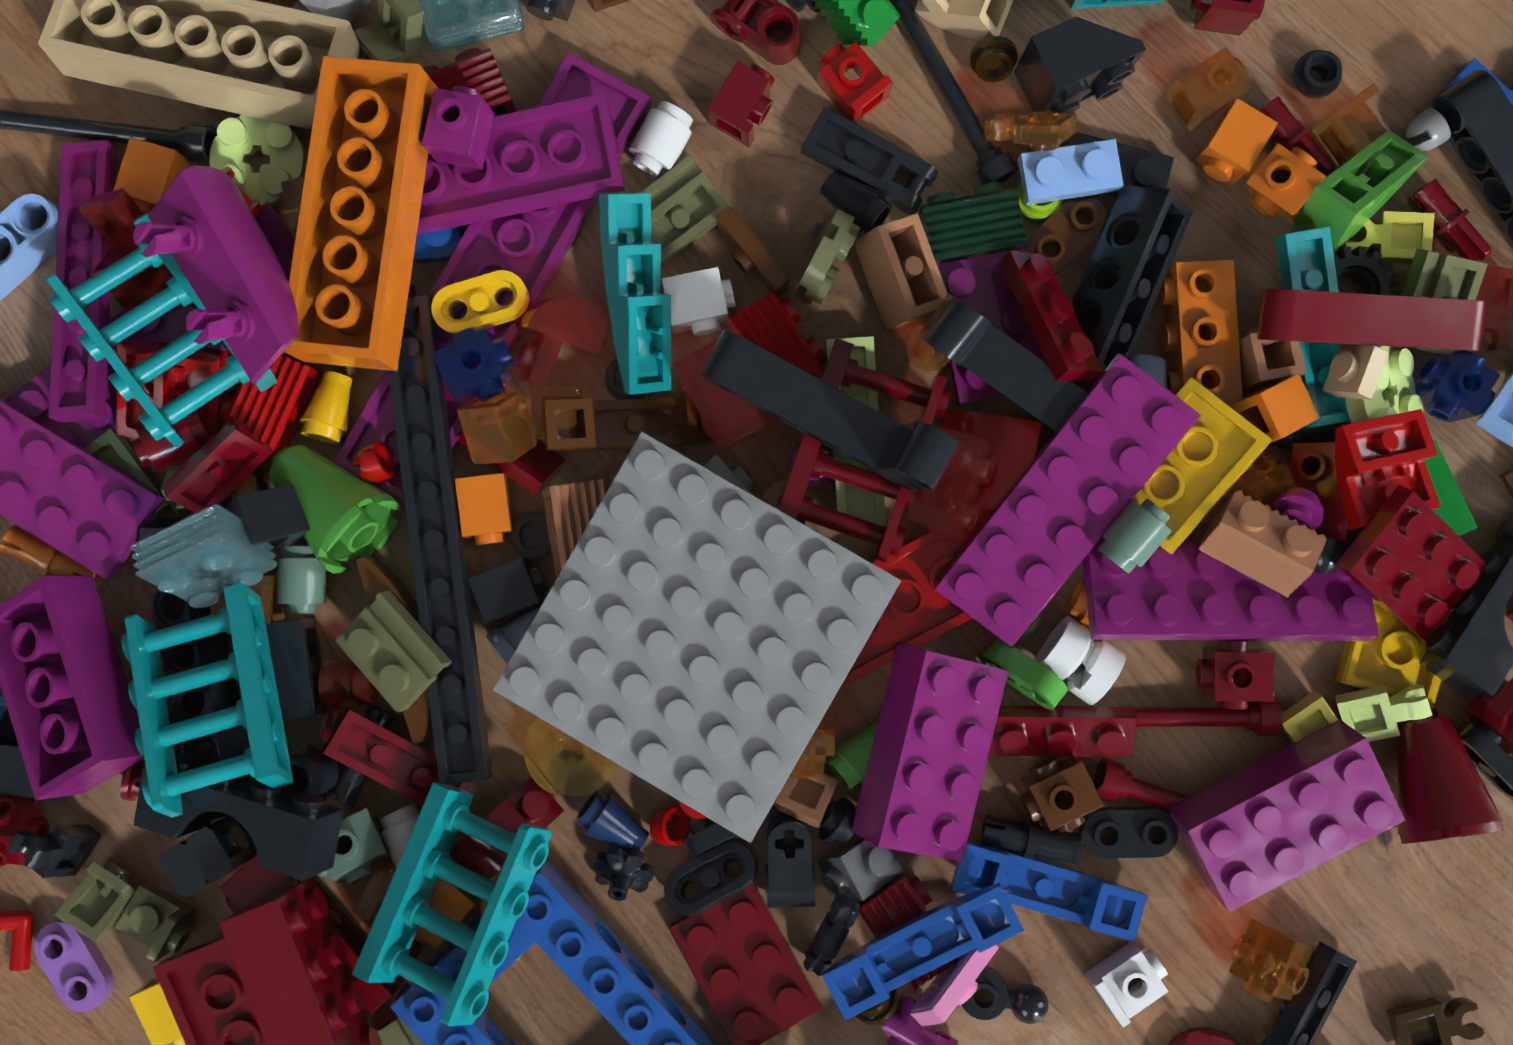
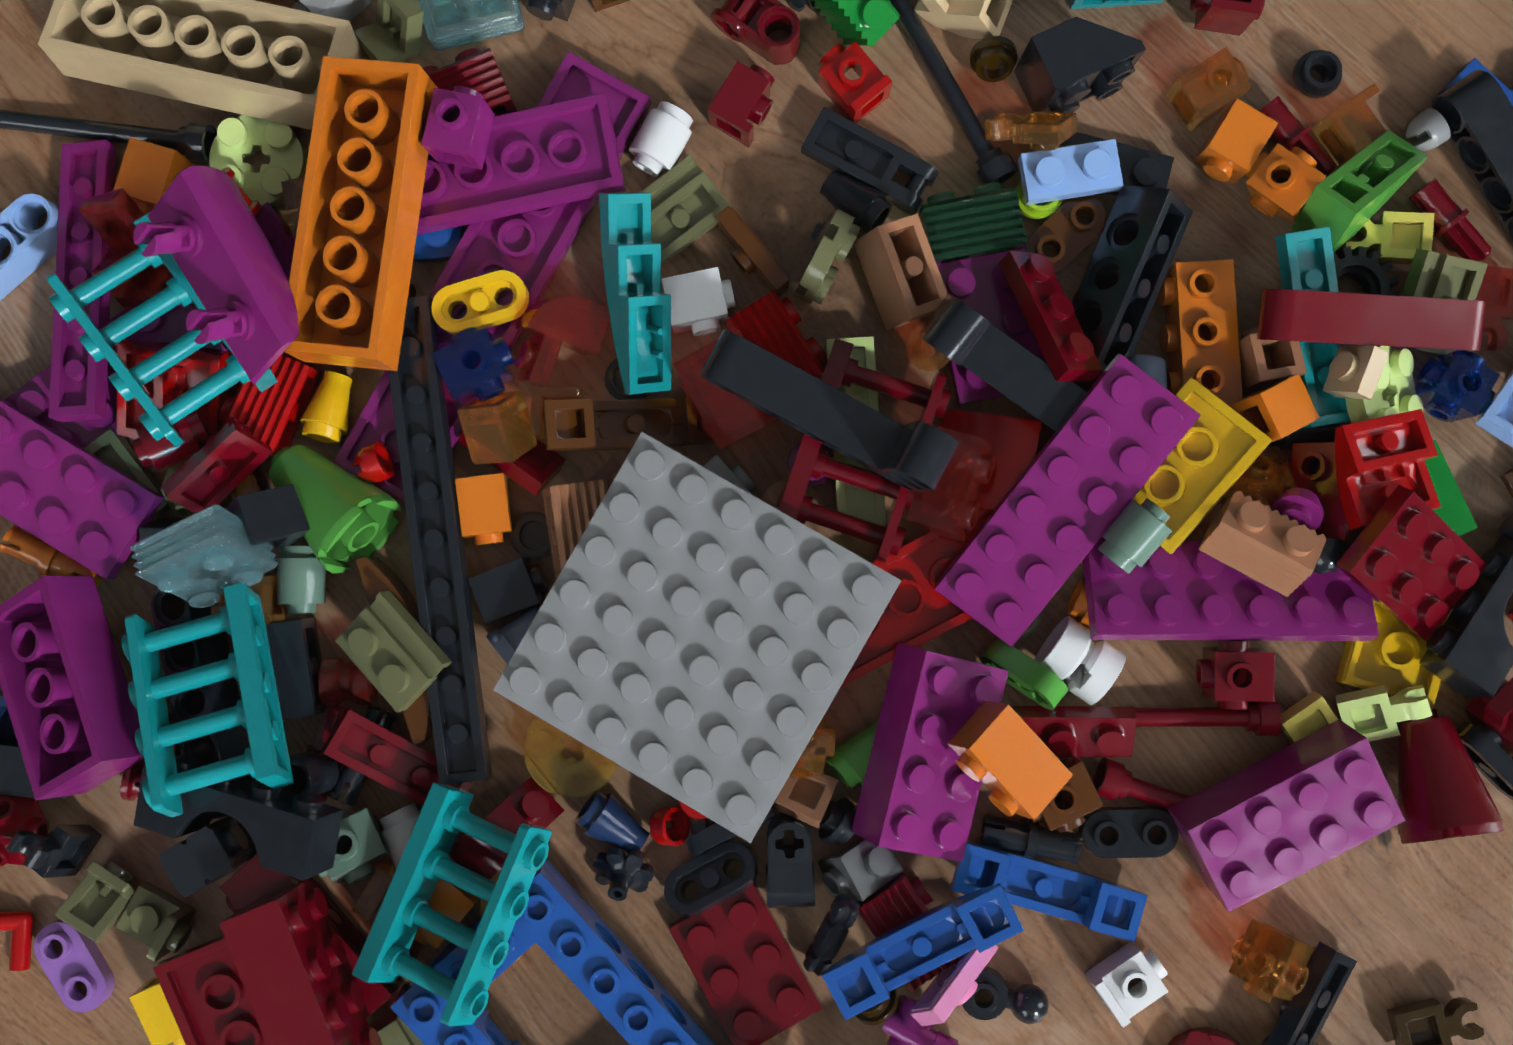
none -> orange brick [947,701,1073,820]

